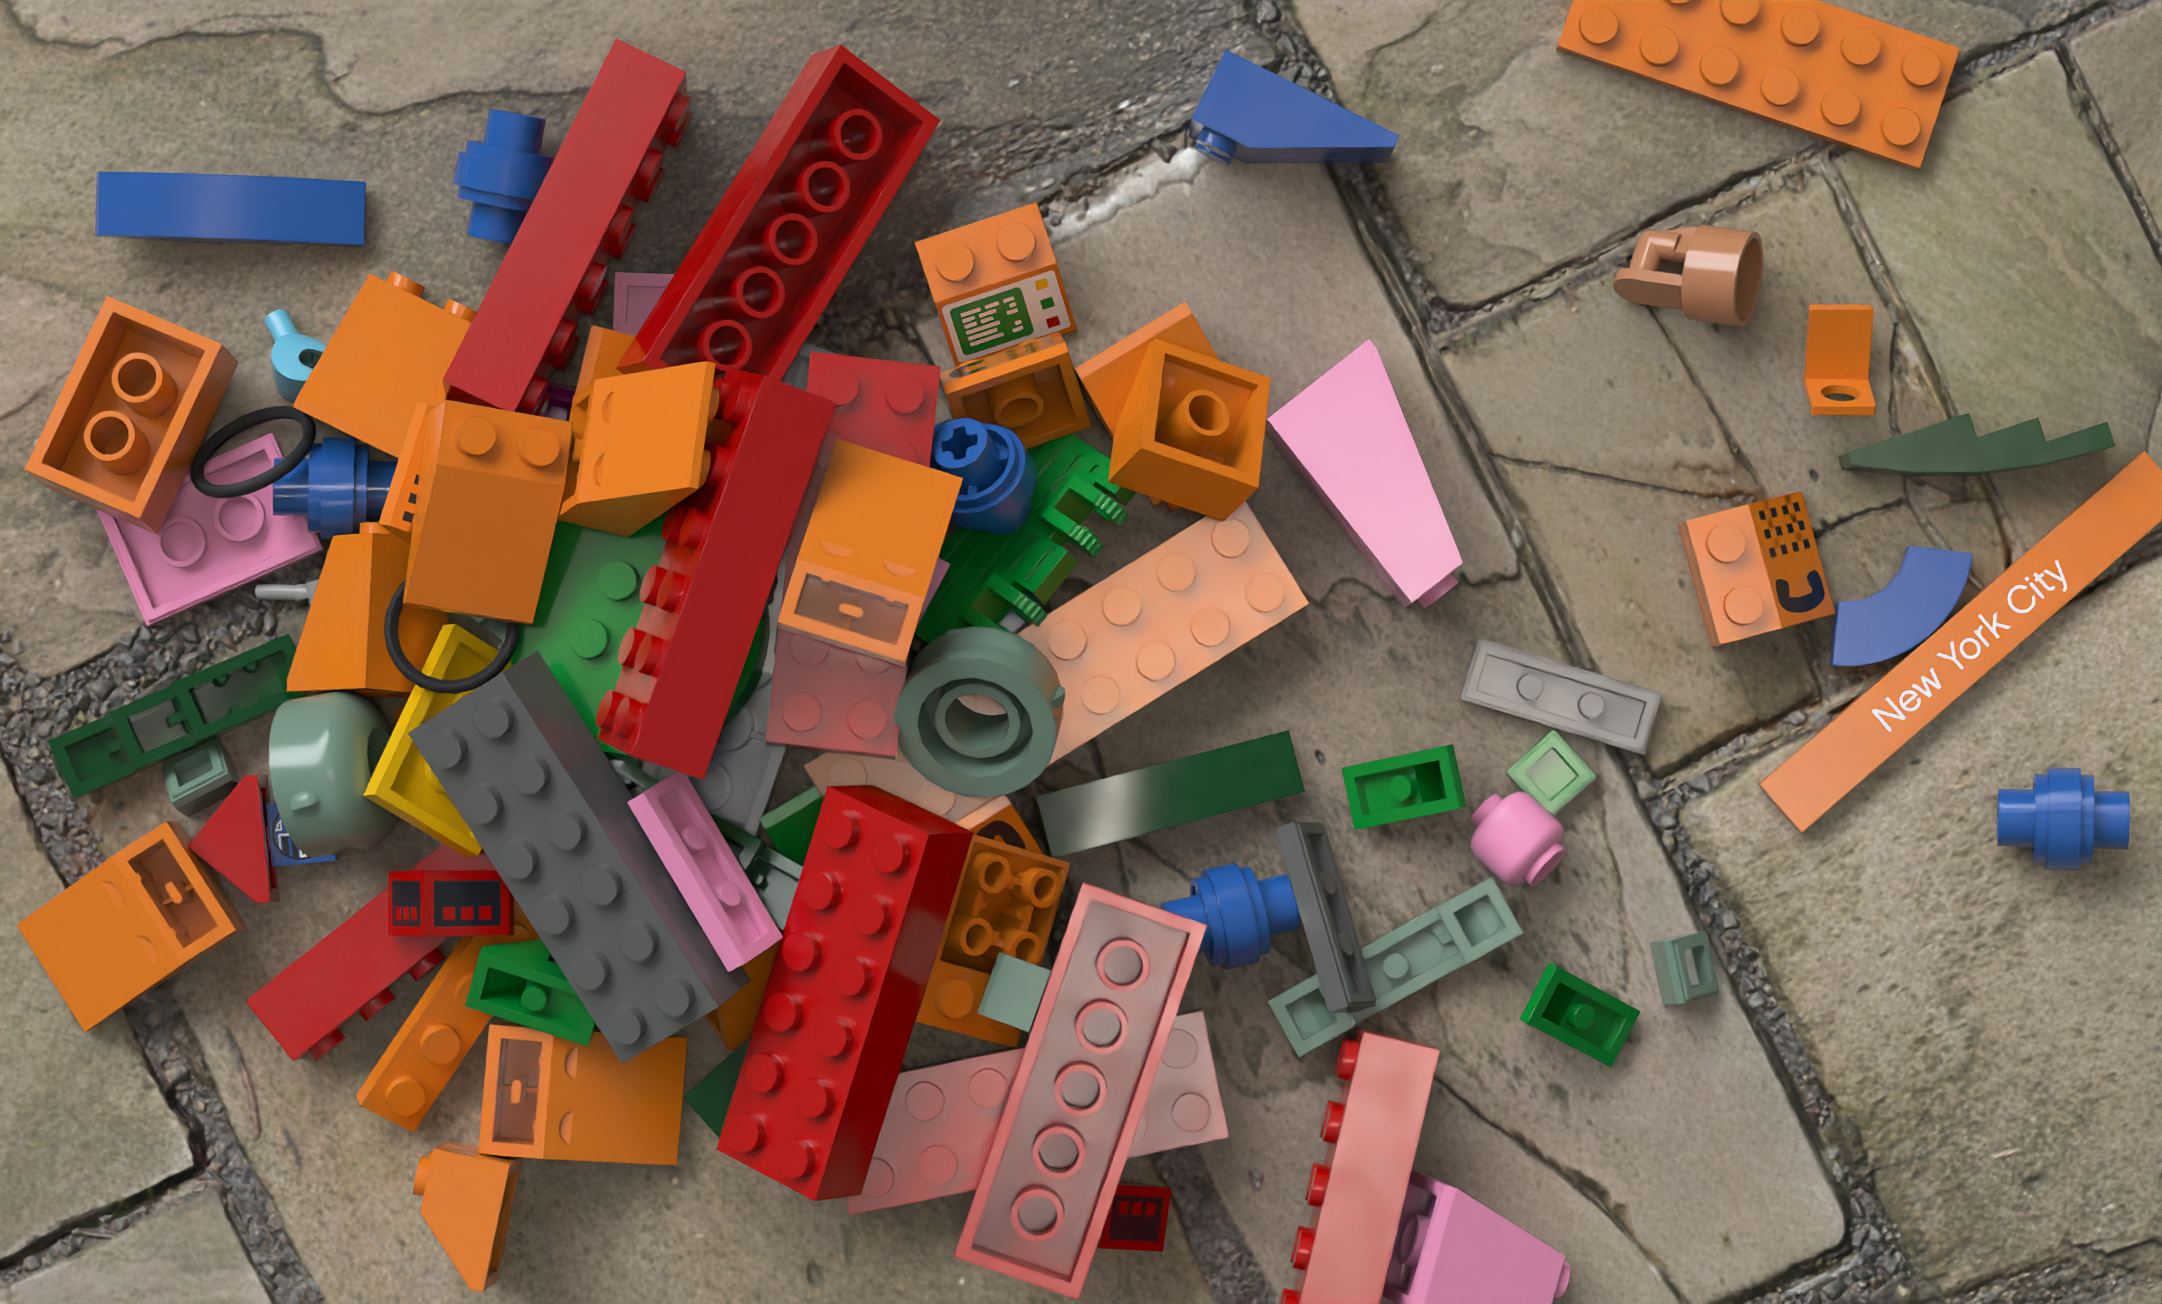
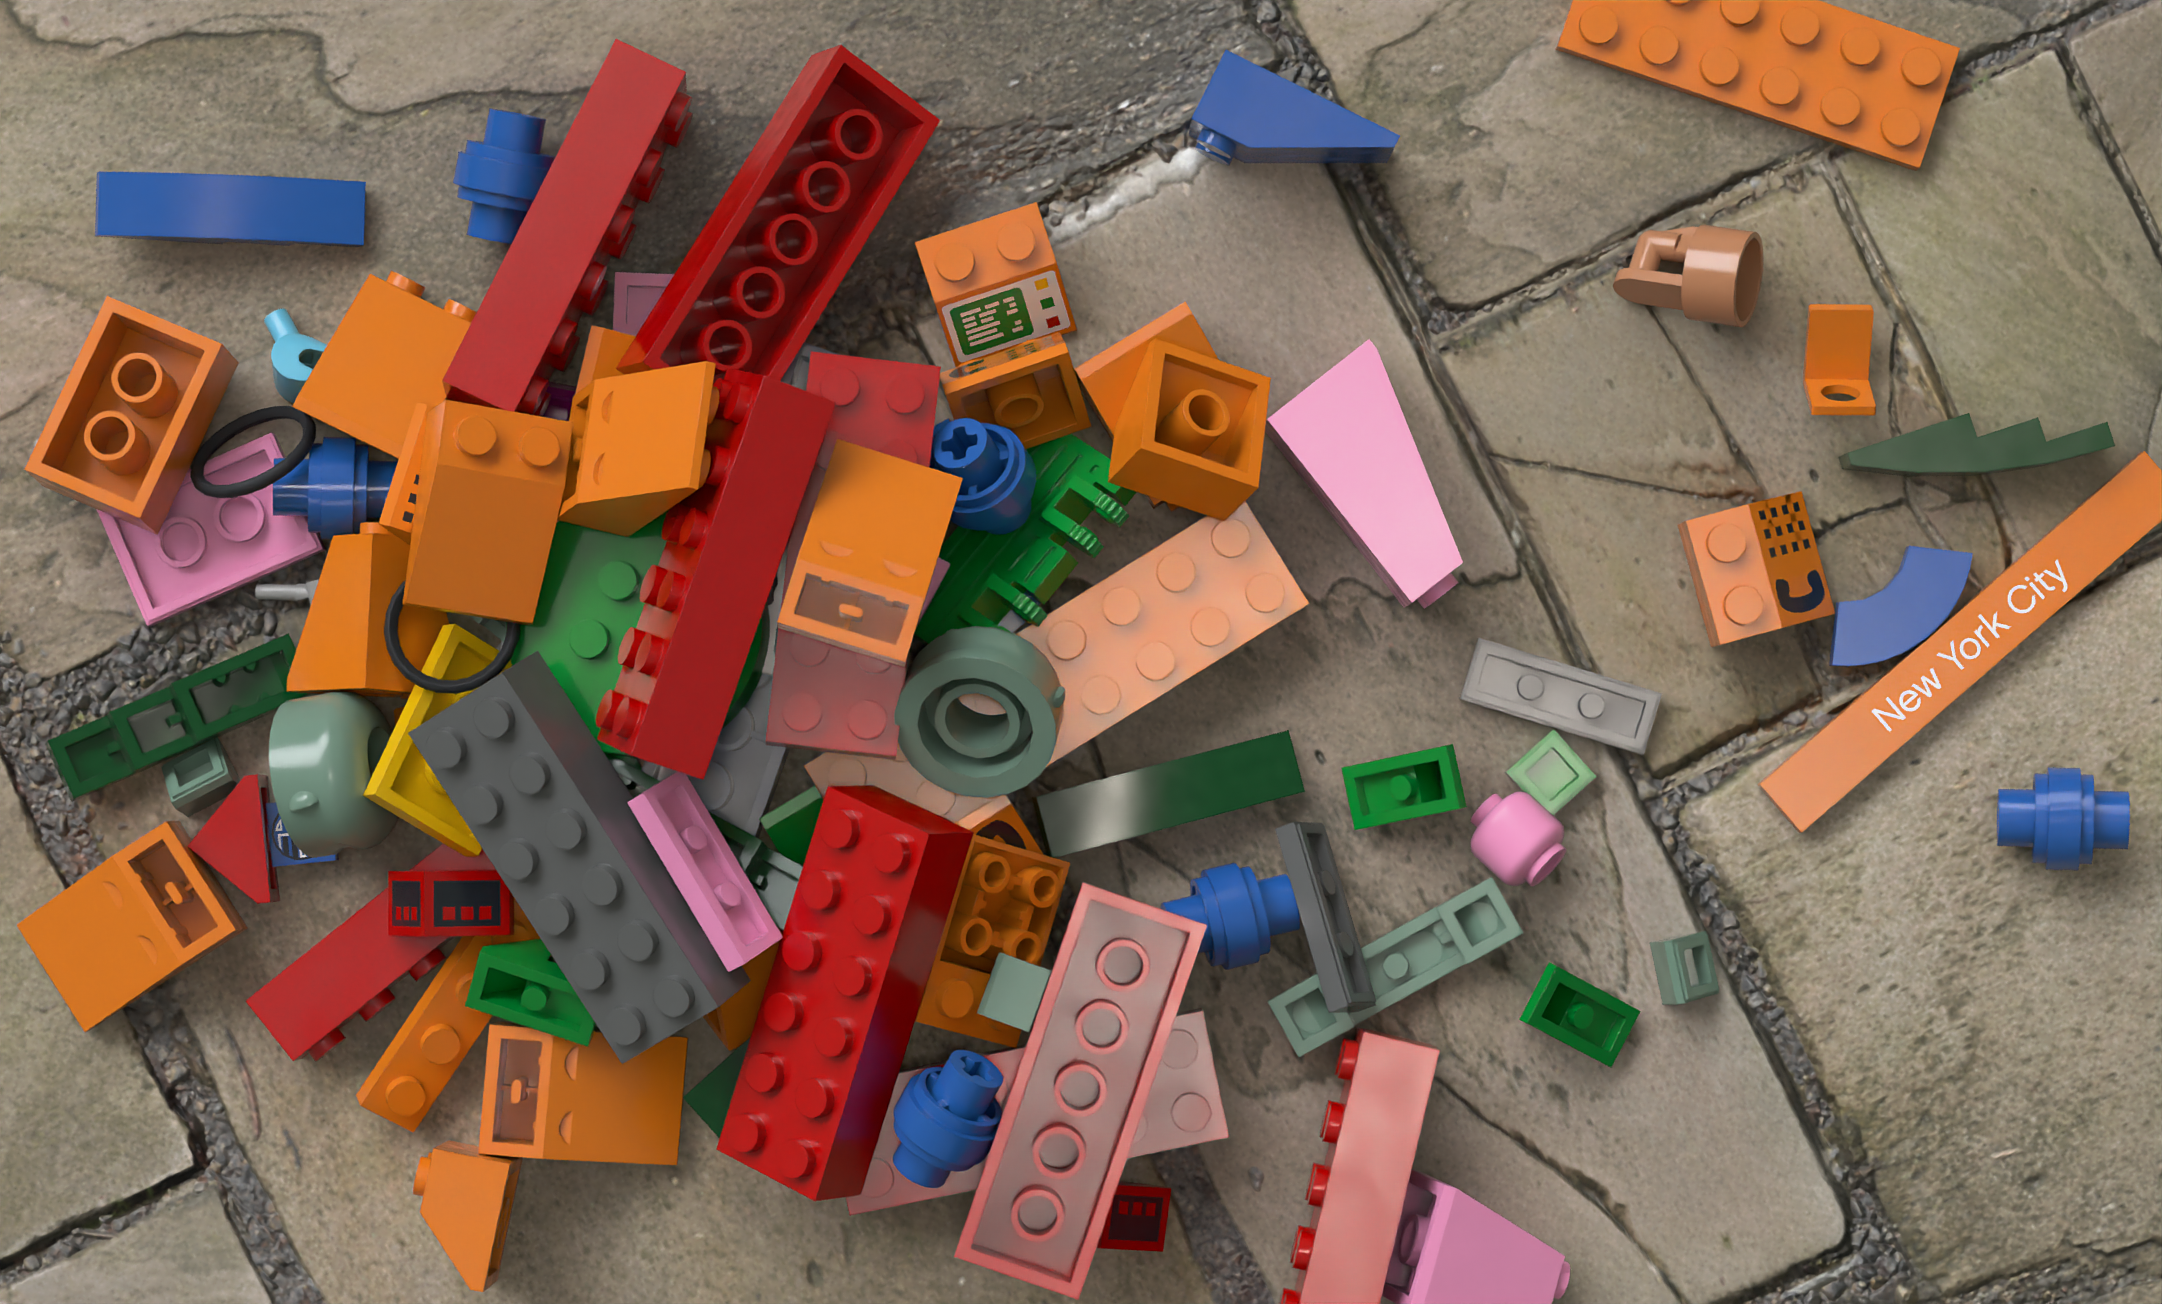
none -> blue piece [893,1050,1003,1188]

